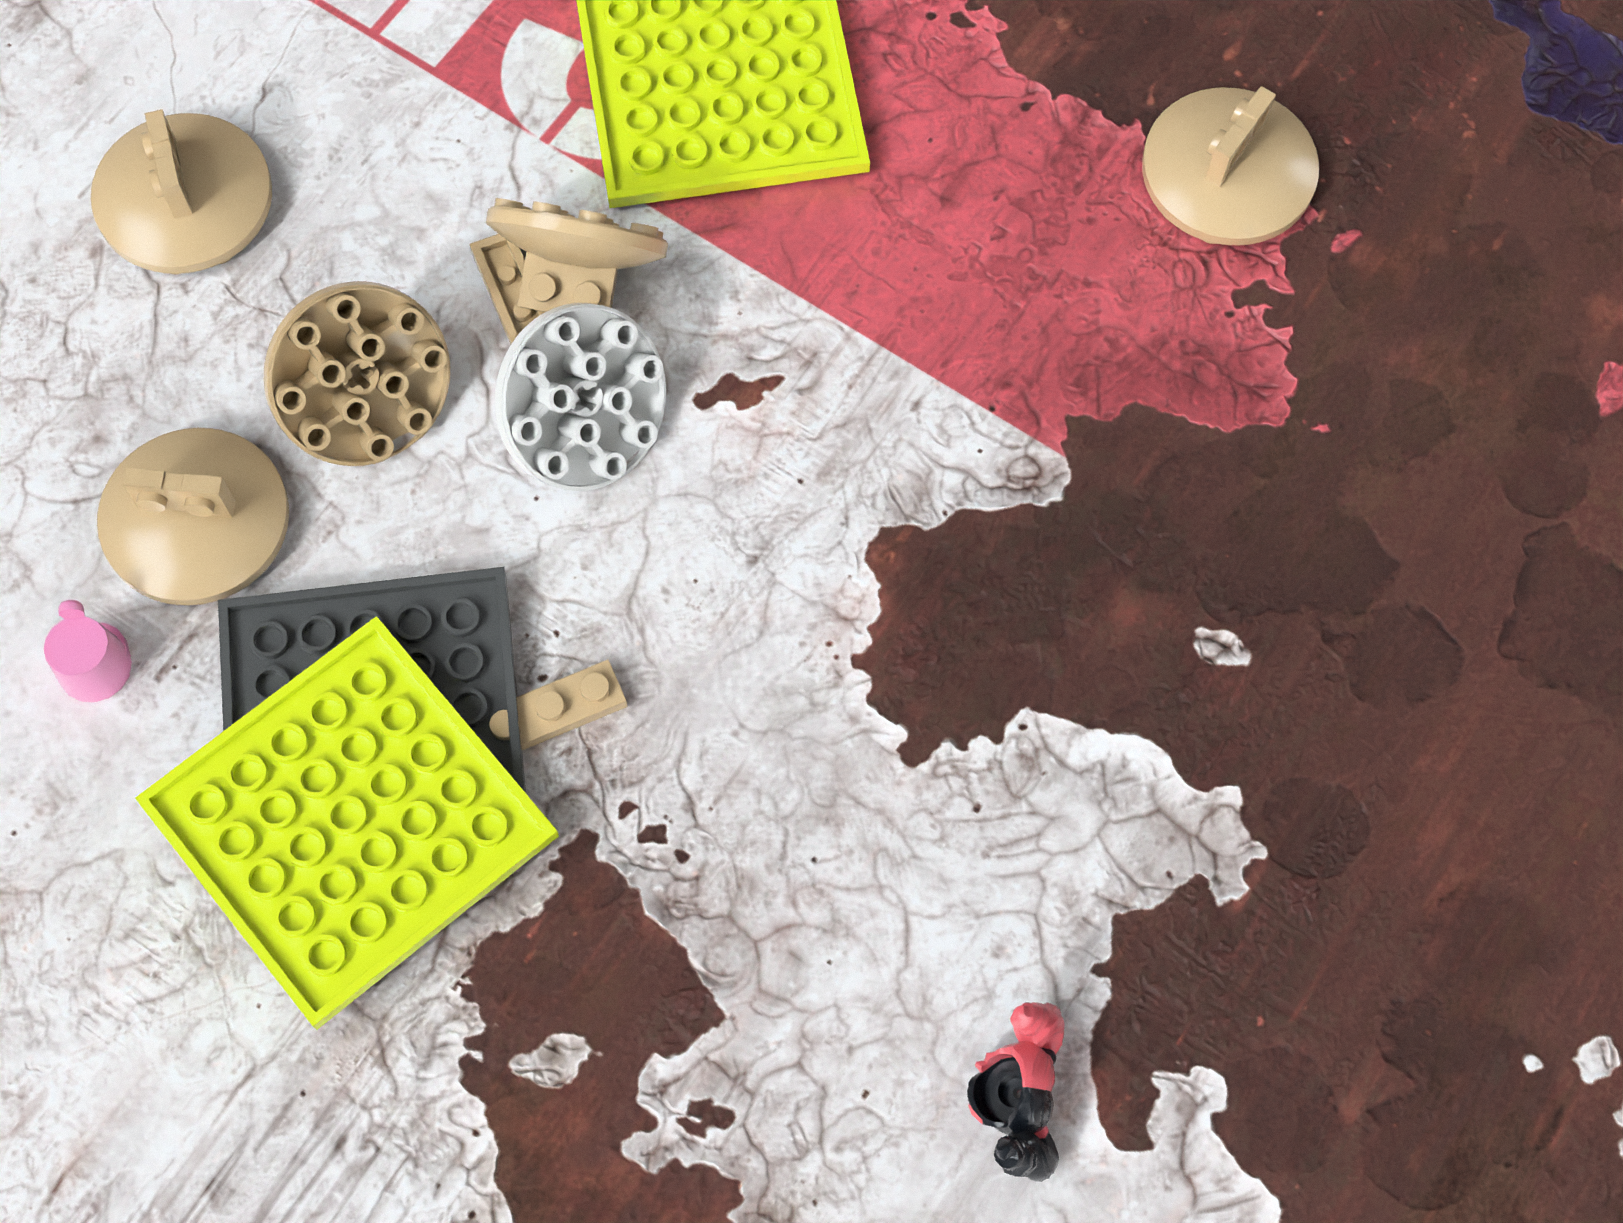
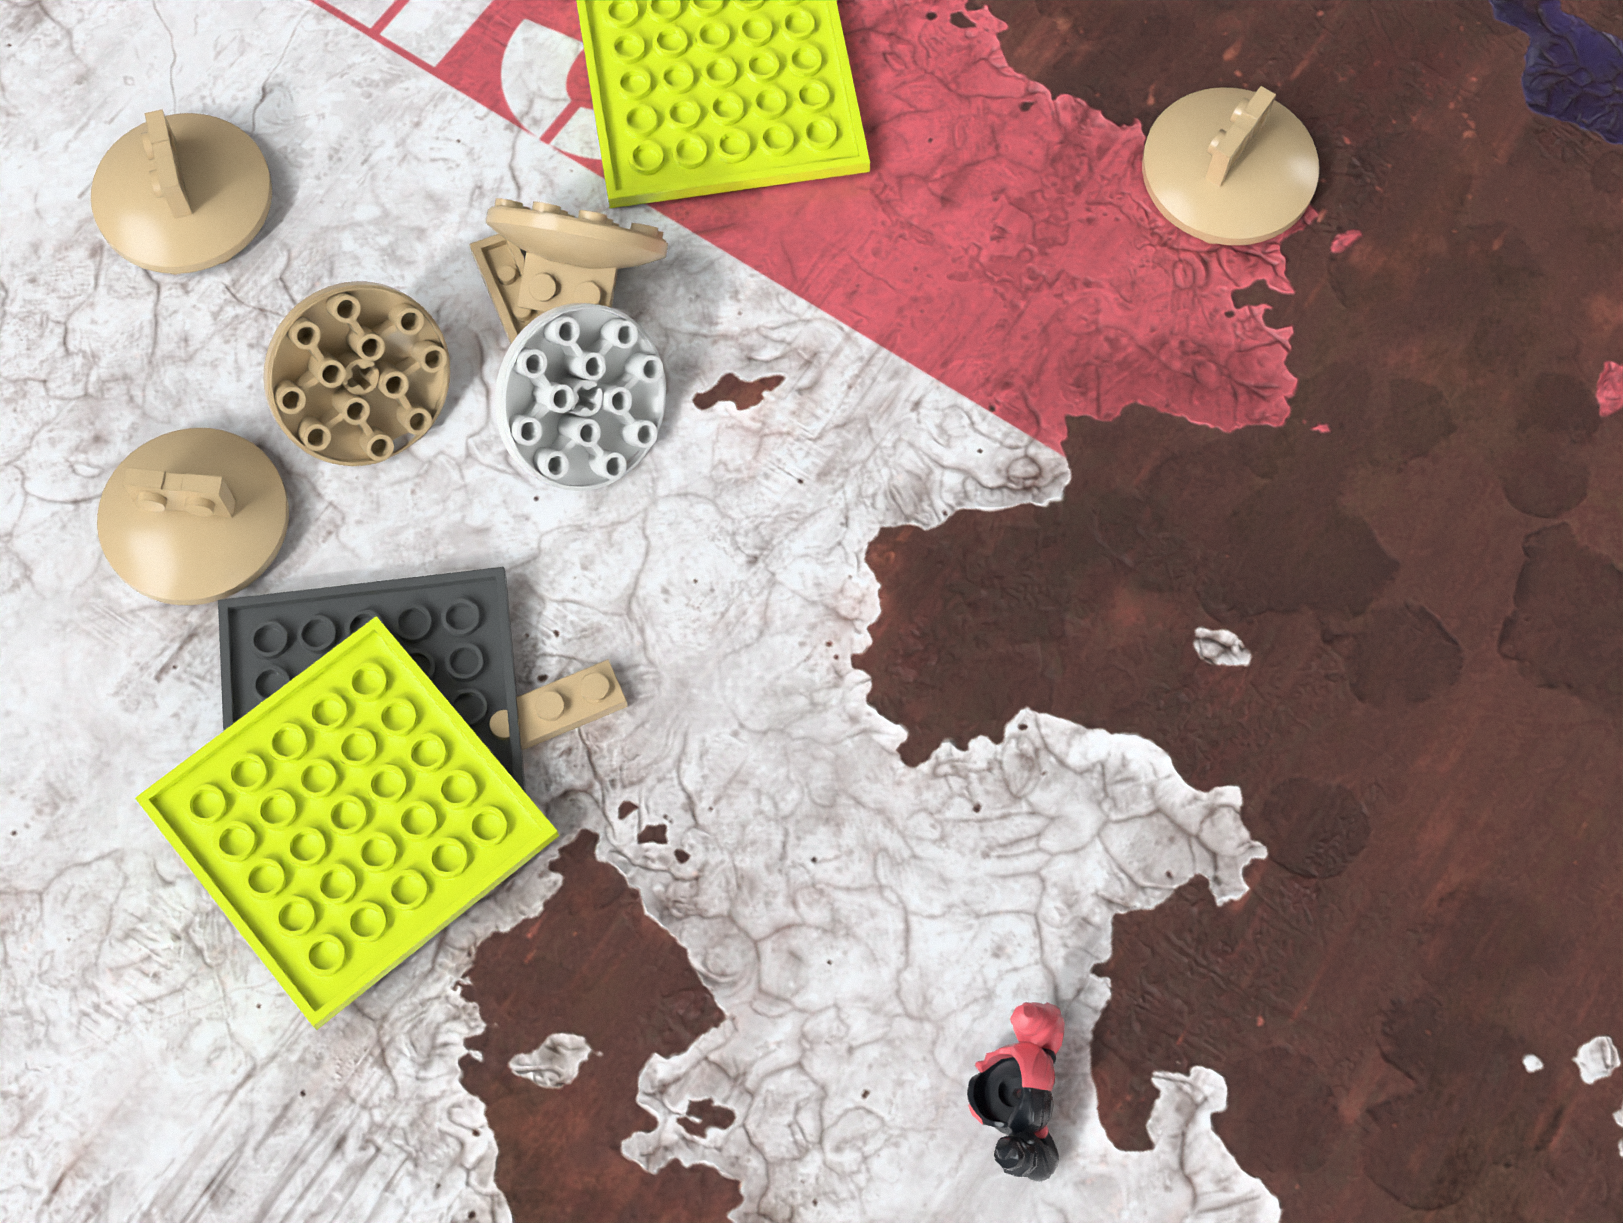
bright pink hat [44,600,132,702] -> none

